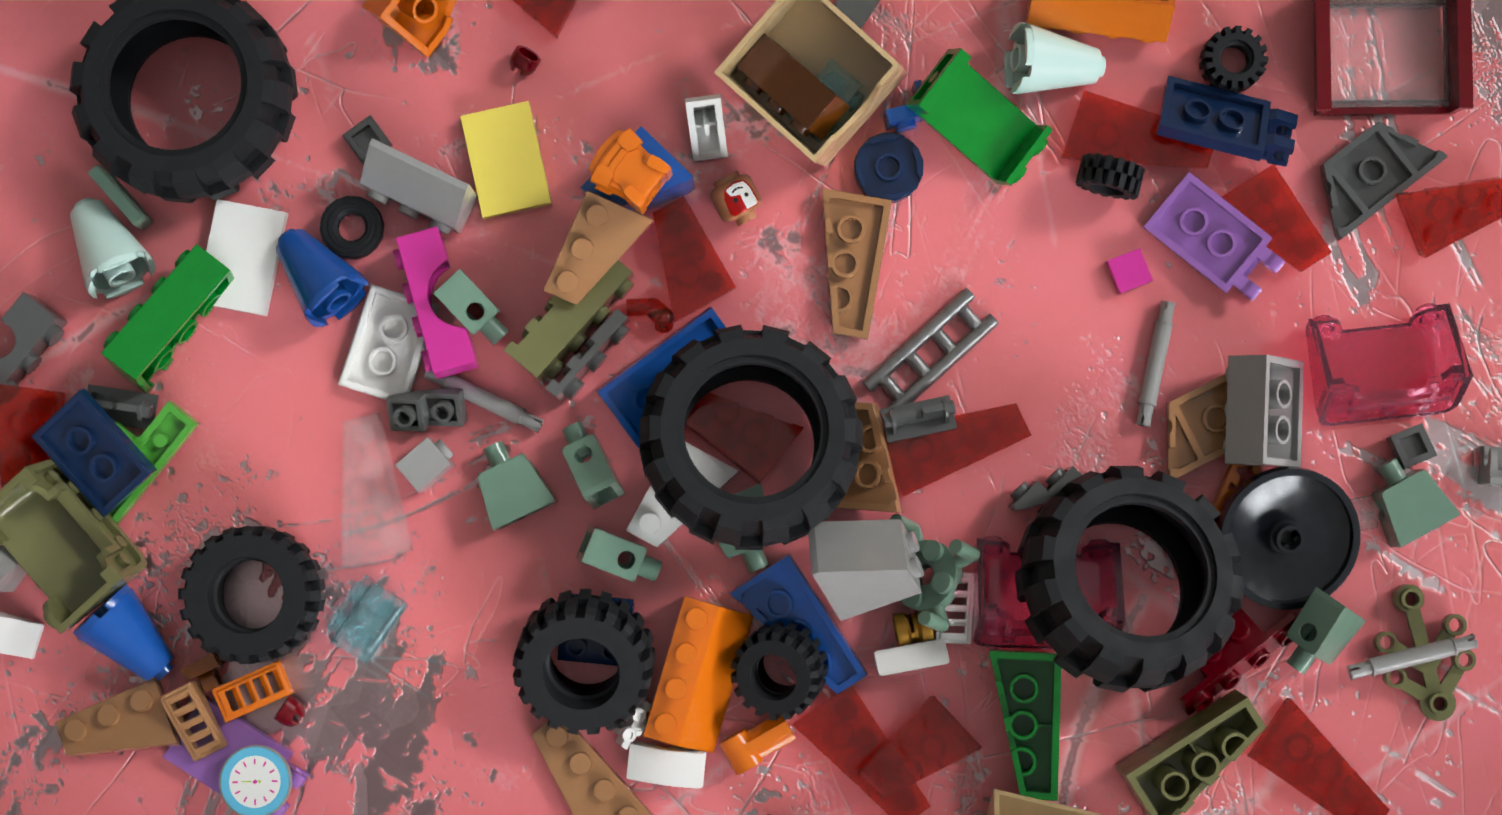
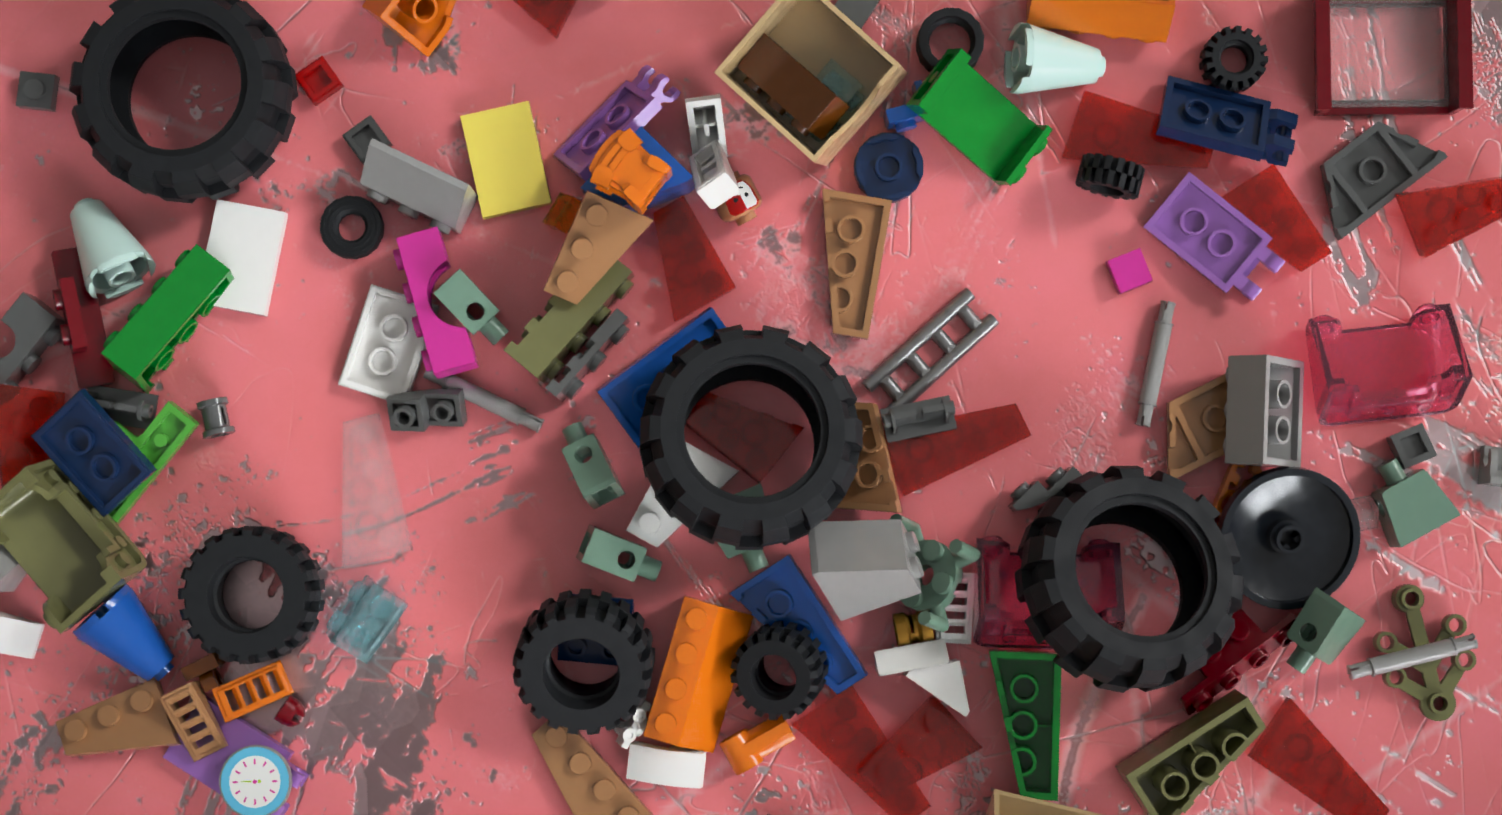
sand green tile [88,165,153,231] -> none
blue cone [276,229,369,327] -> none
light grey brick [395,437,456,493] -> none
sand green torso [477,441,558,531] -> none
dark red hinge [510,45,541,76] -> none
clear red arm [626,298,675,333] -> none
none -> dark grey plate [16,71,60,112]
none -> dark red bracket [51,247,115,389]
none -> dark grey bush [196,397,235,439]
none -> red tile [296,56,344,106]
none -> clear orange tile [543,192,581,234]
none -> medium lavender tile [553,65,681,182]
none -> white slope [689,139,739,209]
none -> white slope [903,659,970,717]
none -> black tyre [916,8,984,72]

